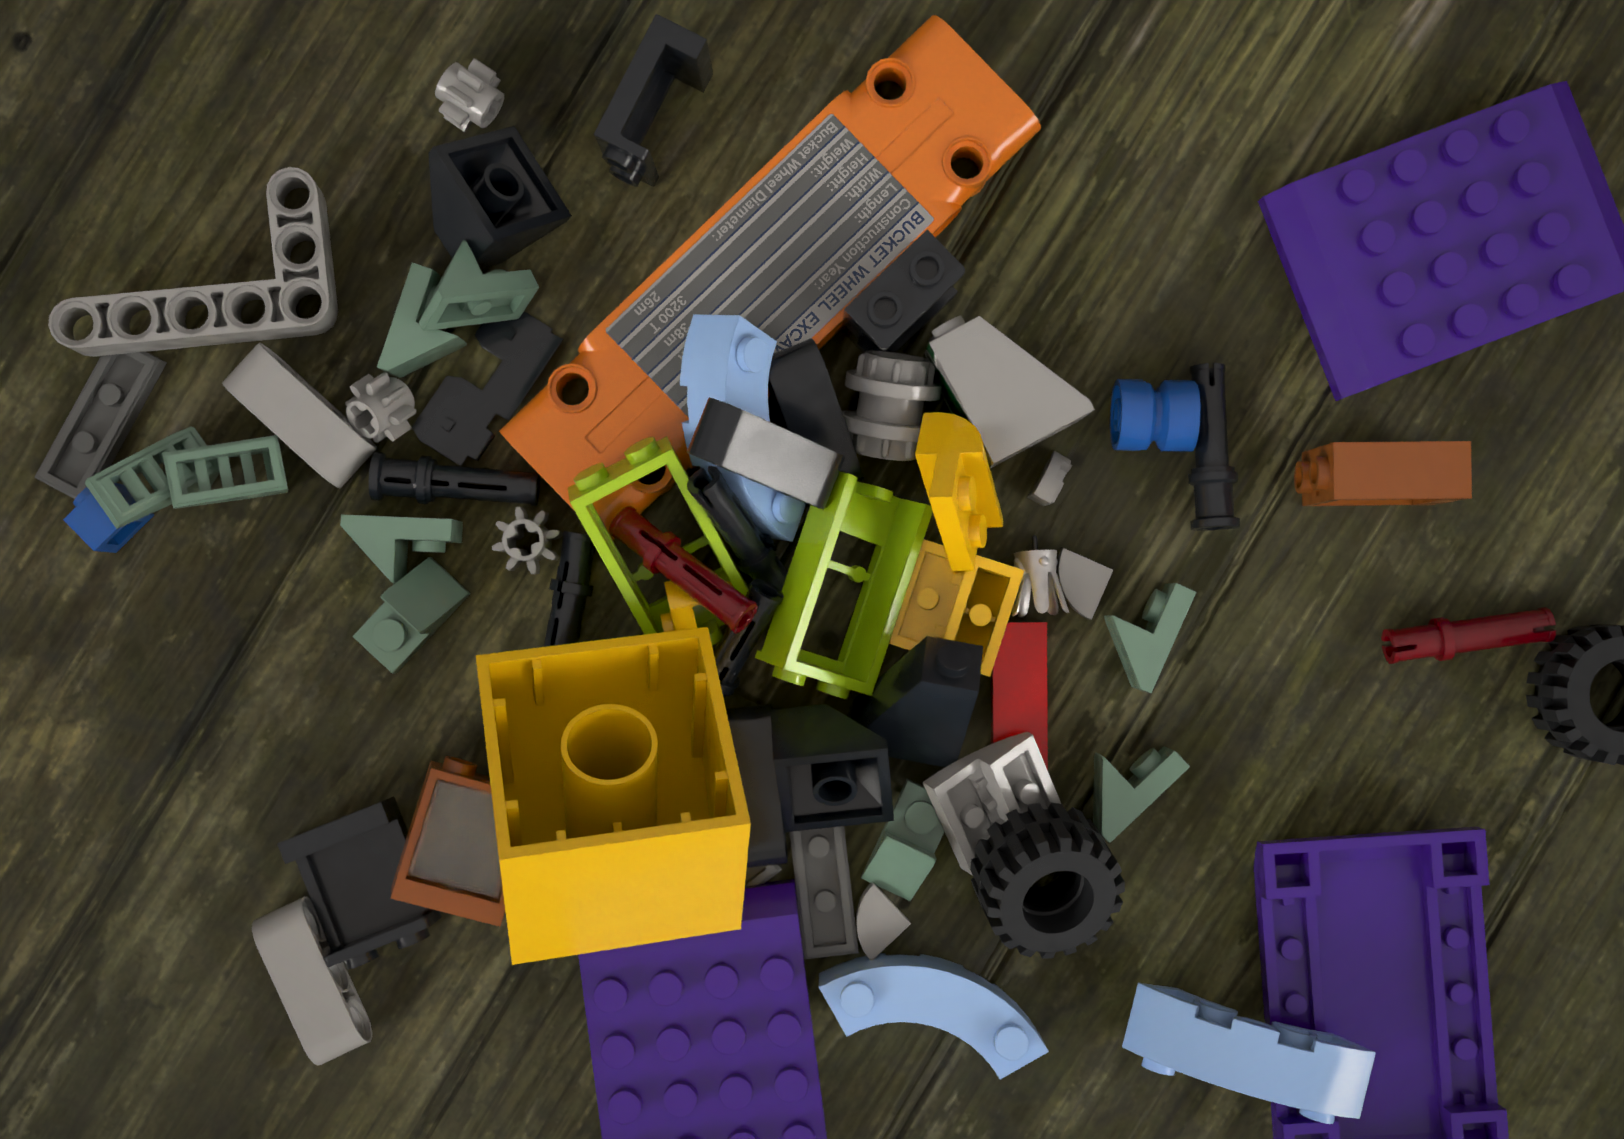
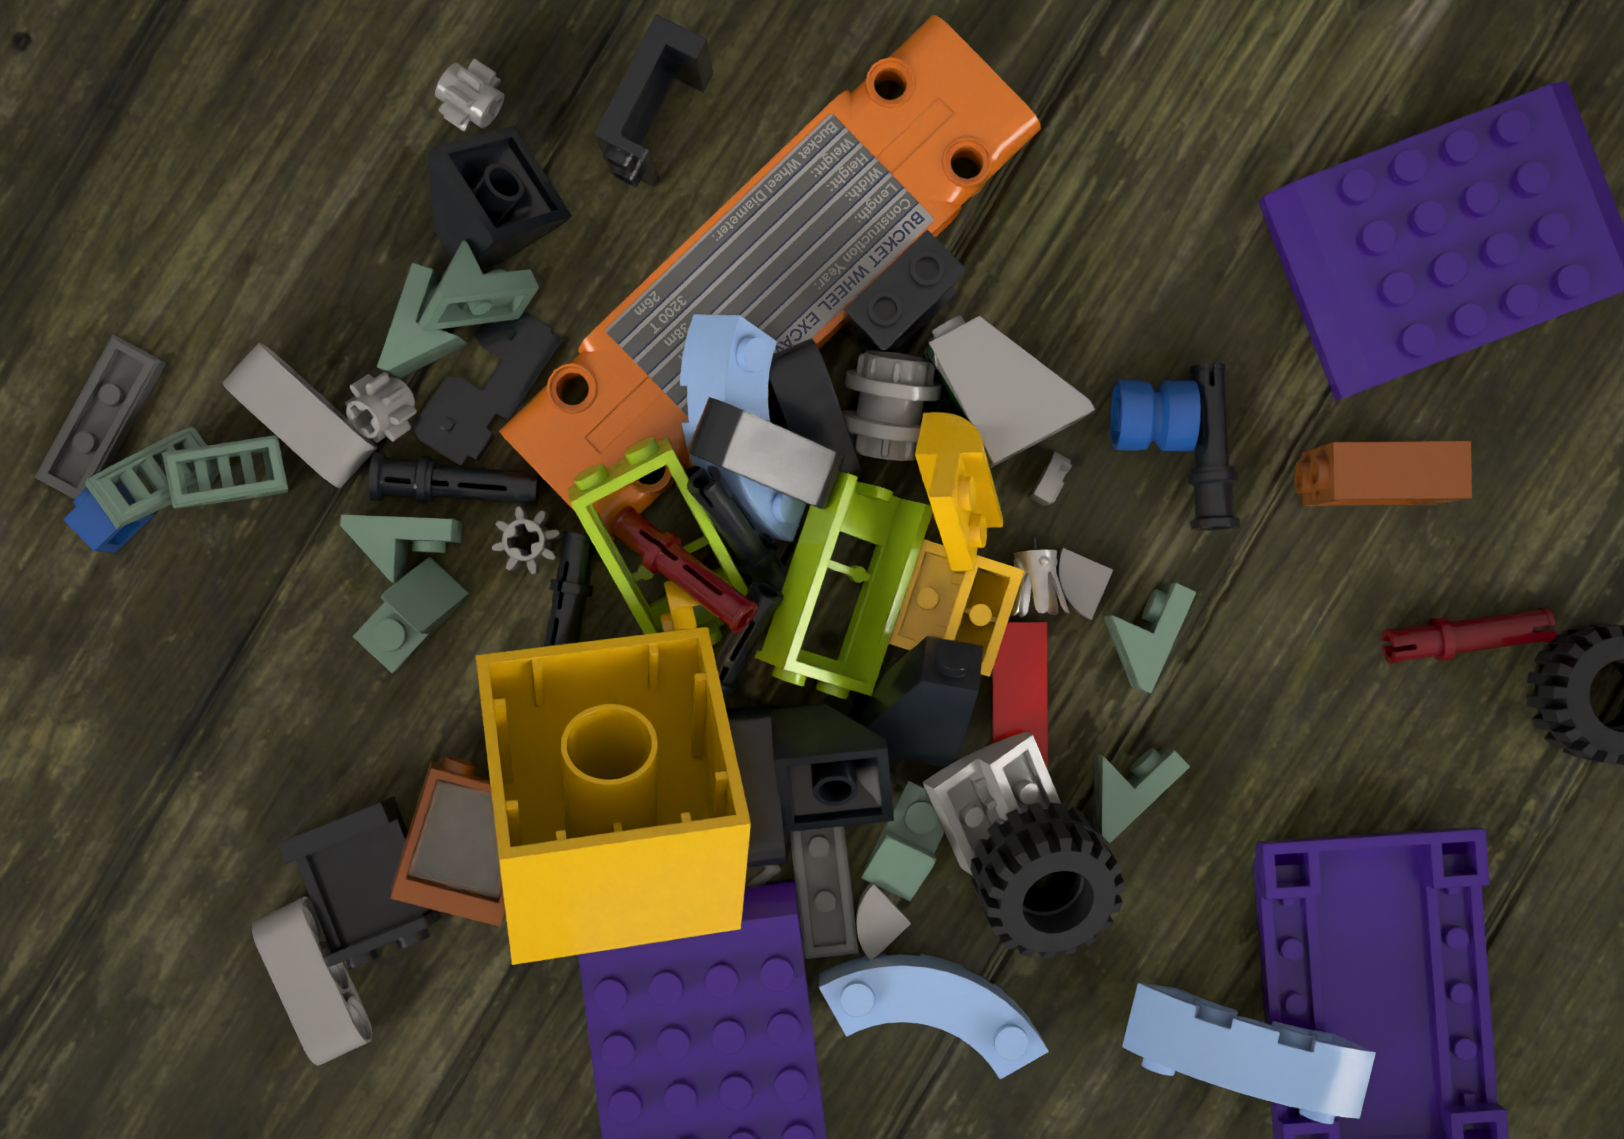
light grey beam [48,167,338,357] -> none

